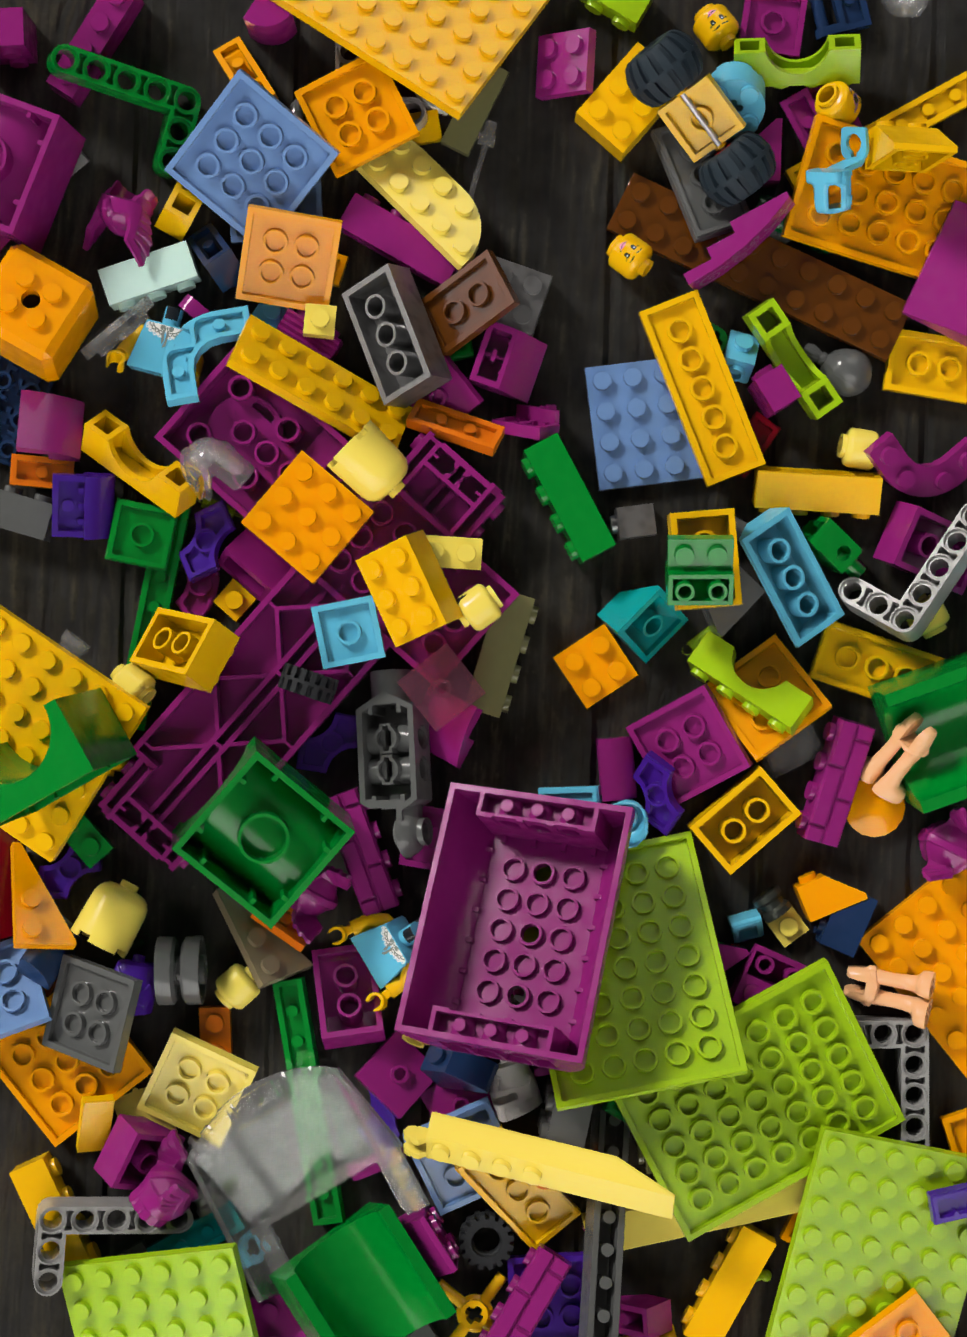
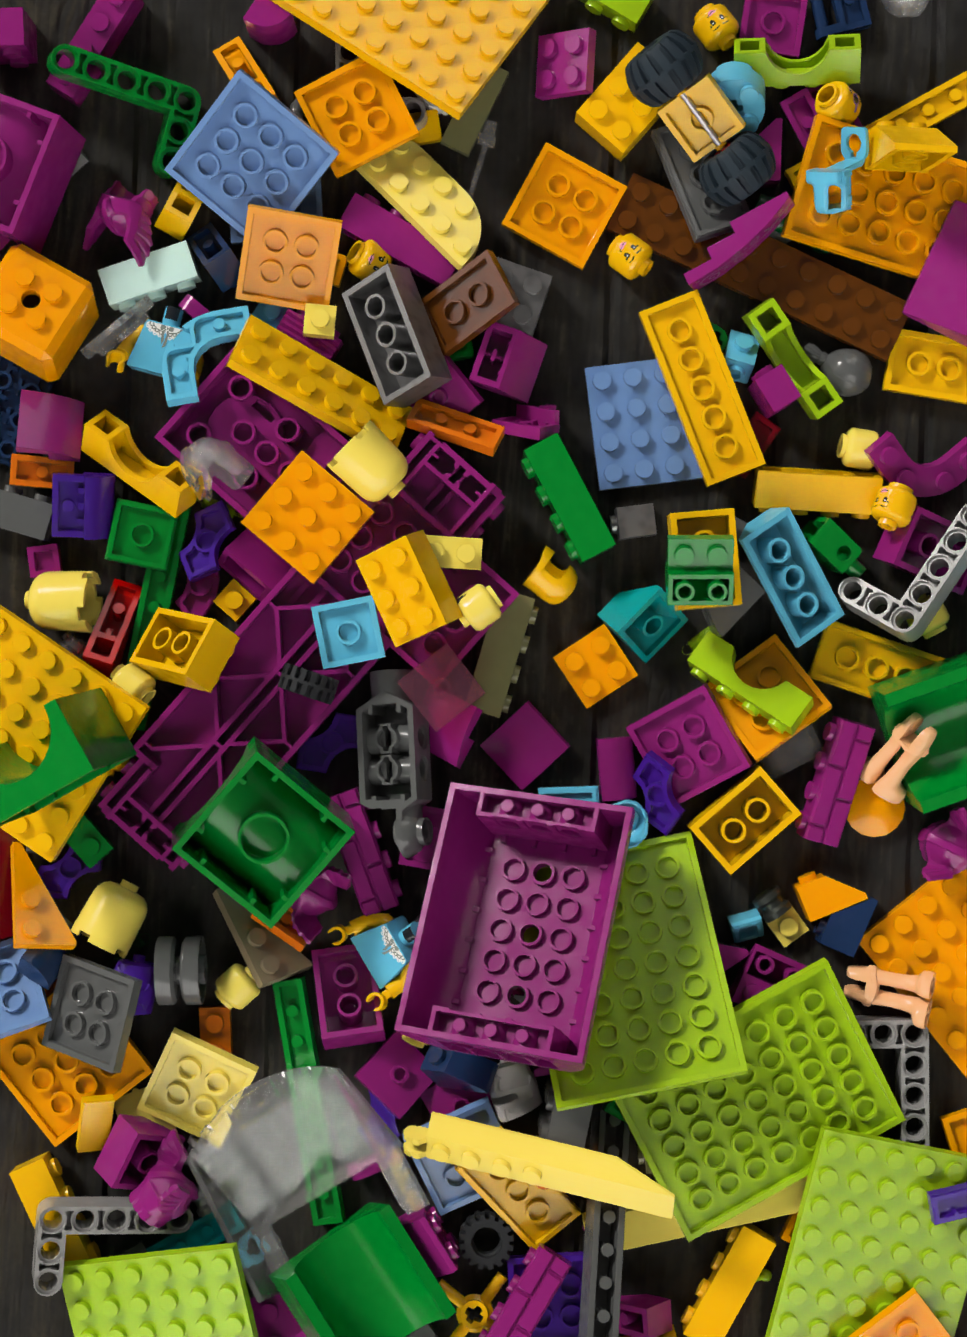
none -> light yellow cylinder [24,571,103,633]
none -> magenta plate [27,543,63,578]
none -> red slope [82,578,142,680]
none -> yellow head [346,240,393,280]
none -> magenta slope [480,700,570,790]
none -> light orange plate [501,142,628,270]
none -> yellow helmet [523,546,578,605]
none -> yellow head [871,482,917,531]

